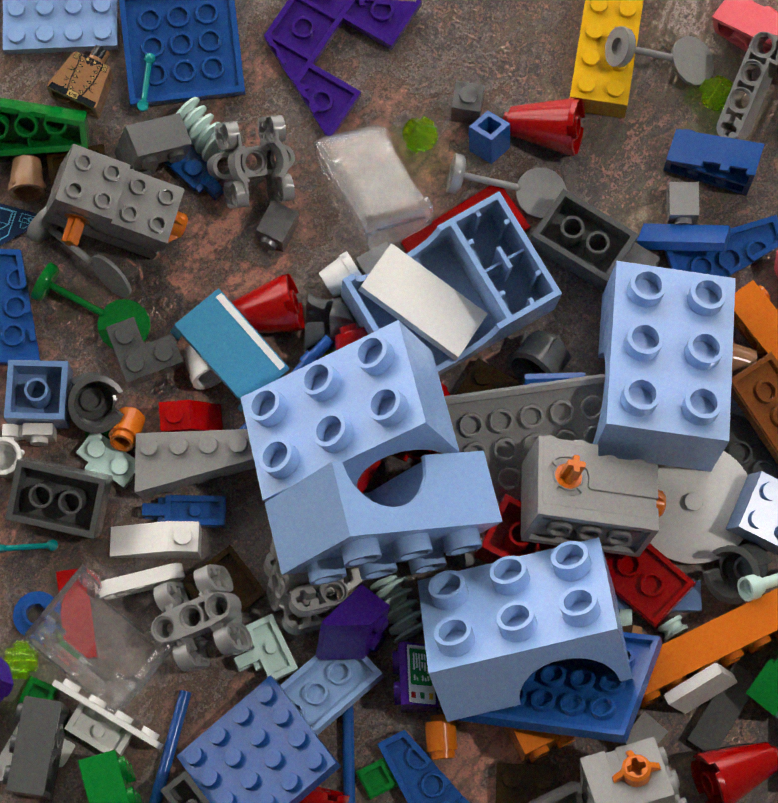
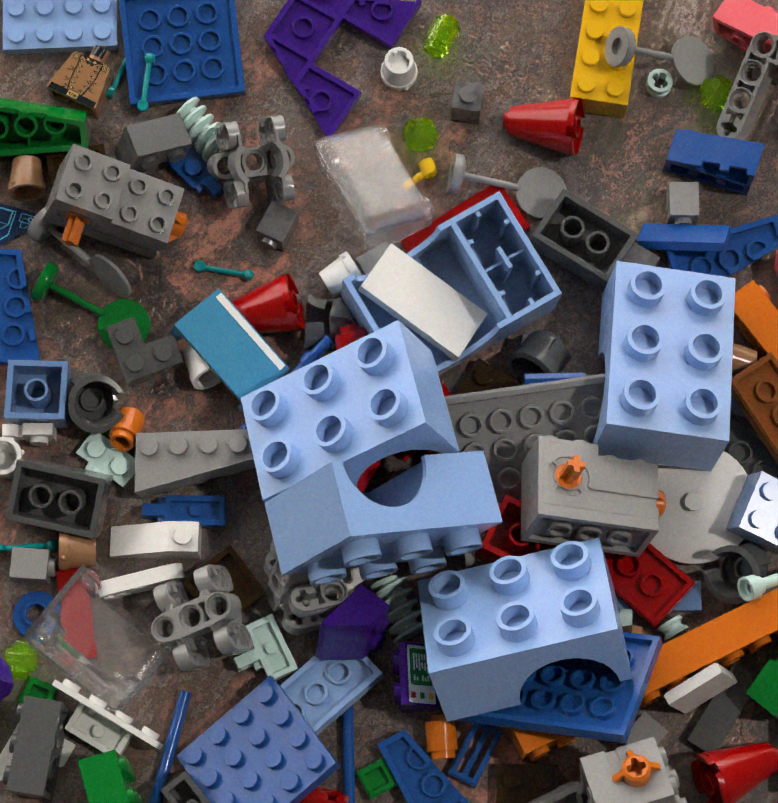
red slope [158,399,223,432] -> none
blue brick [468,110,510,164] -> none
none -> light grey brick [9,547,57,585]
none -> medium nougat piece [59,531,96,571]
none -> teal hinge [106,58,126,99]
none -> teal hinge [194,260,254,281]
none -> white piece [380,47,418,91]
none -> yellow hand [401,157,437,191]
none -> clear neon green brick [423,13,461,58]
none -> blue tile [448,723,503,788]
none -> light aqua bush [646,69,673,98]

